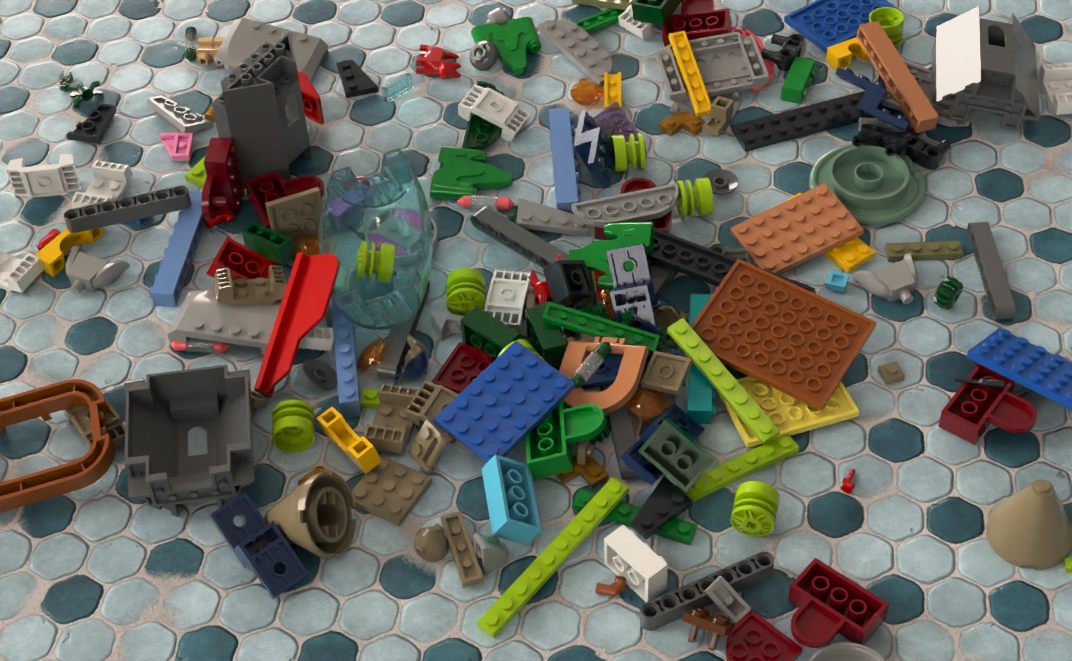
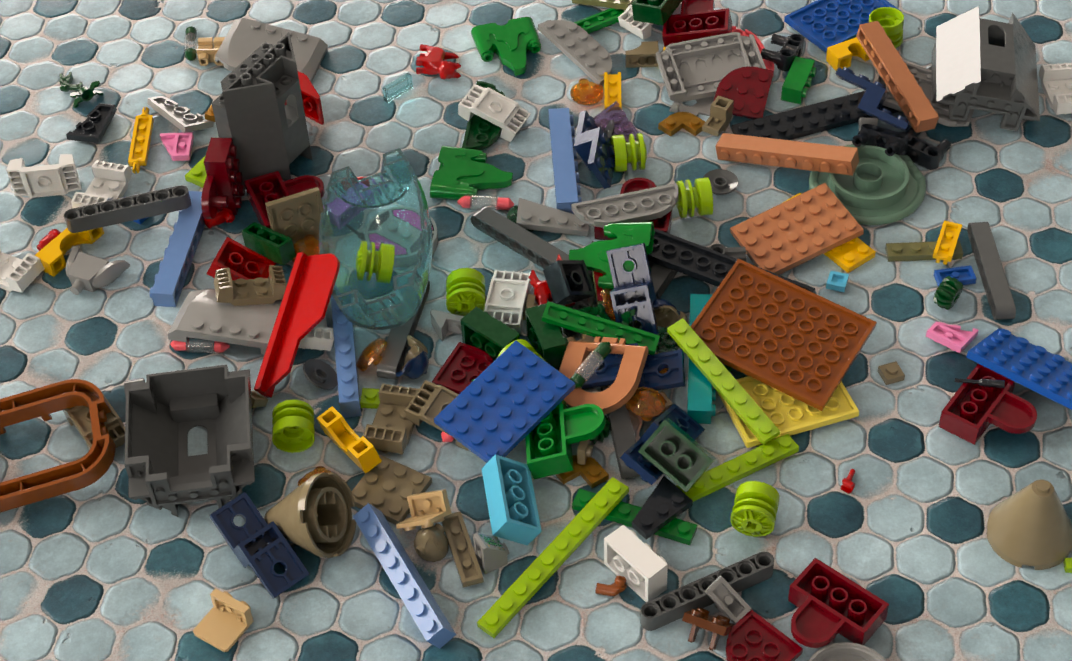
black wing [336,60,379,98] -> none
dark tan plate [408,419,451,474] -> none
dark grey piece [469,41,498,71] -> none
light grey head [486,7,511,25] -> none
dark tan plate [640,351,693,396] -> none
yellow tile [668,31,711,117] -> none
light grey torso [852,253,918,304] -> none
none -> yellow plate [128,107,154,174]
none -> tan bracket [193,588,254,652]
none -> medium blue brick [353,503,456,649]
none -> tan bracket [396,489,452,531]
none -> dark tan arch [625,41,659,68]
none -> dark red plate [713,66,774,119]
none -> nougat brick [716,133,859,176]
none -> bright pink wing [926,321,979,353]
none -> yellow hinge [933,220,962,265]
none -> blue plate [933,265,977,287]

